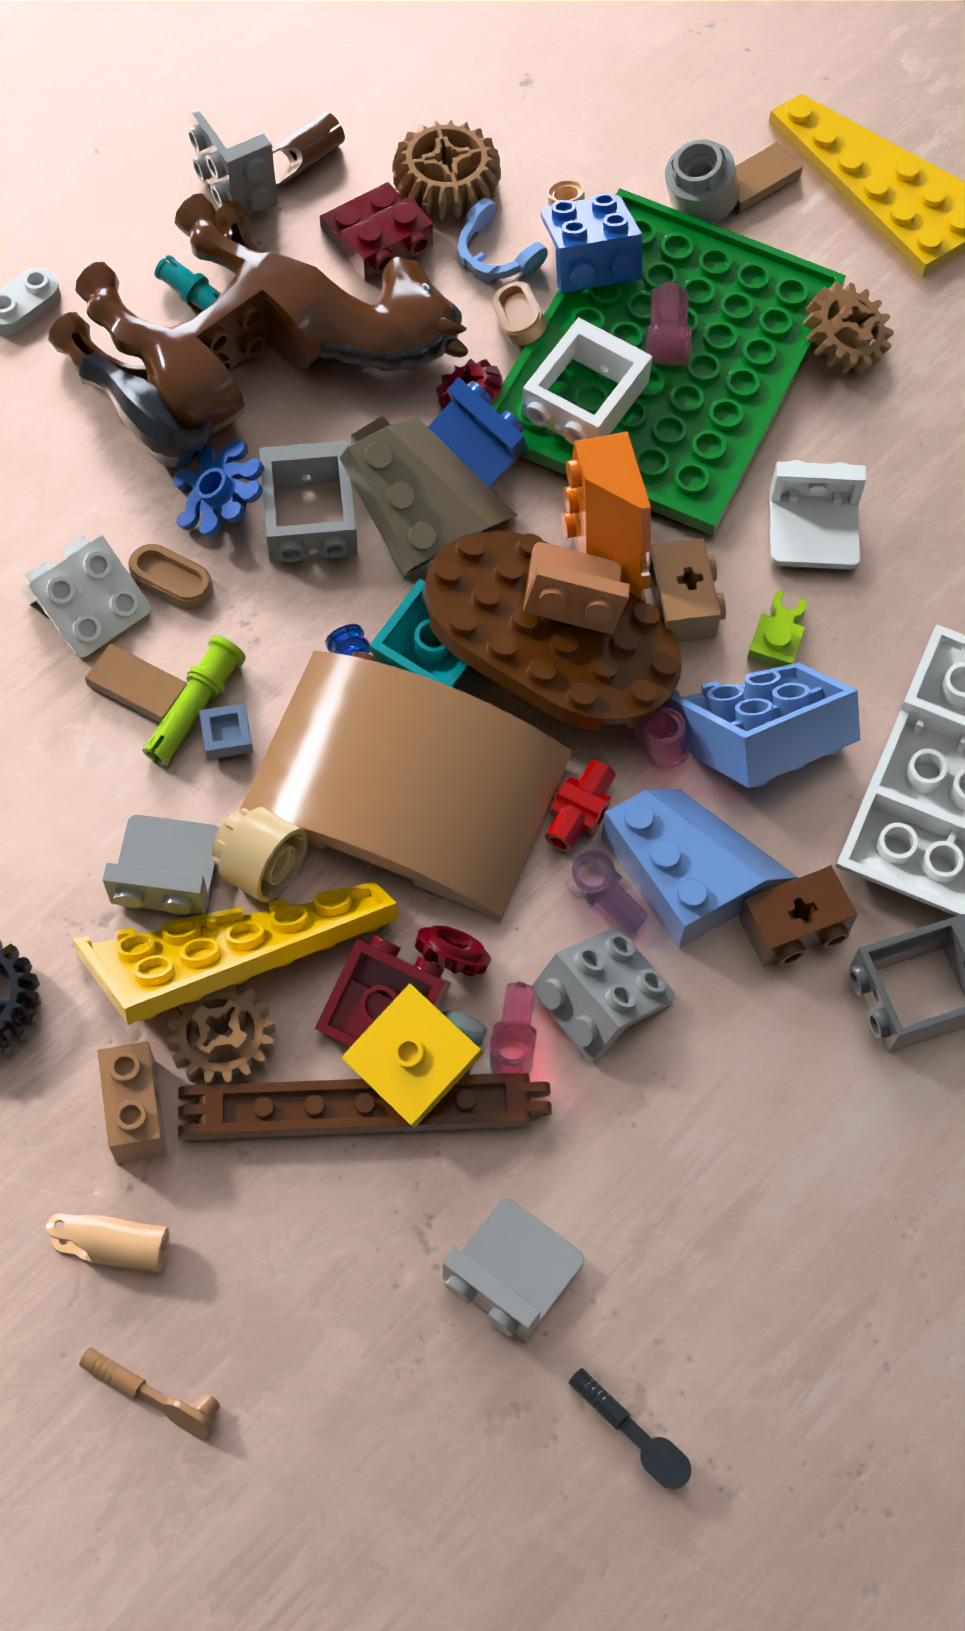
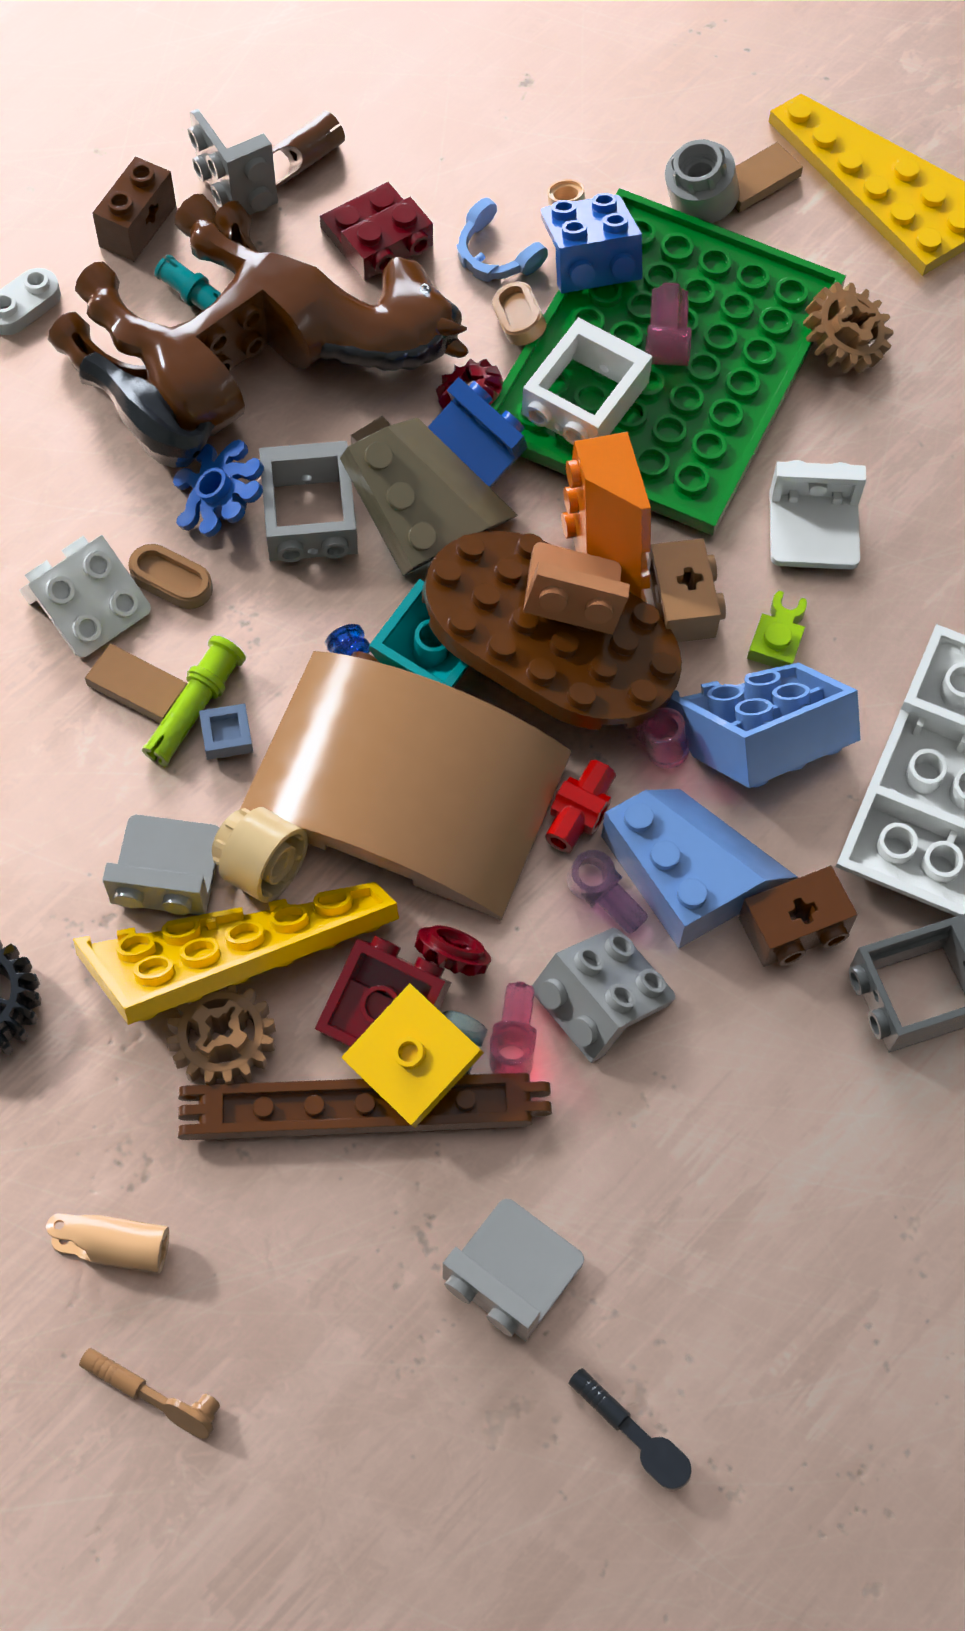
medium nougat brick [97,1041,168,1165] -> none
medium nougat gear [392,119,501,221] -> none
none -> reddish brown brick [92,156,176,262]

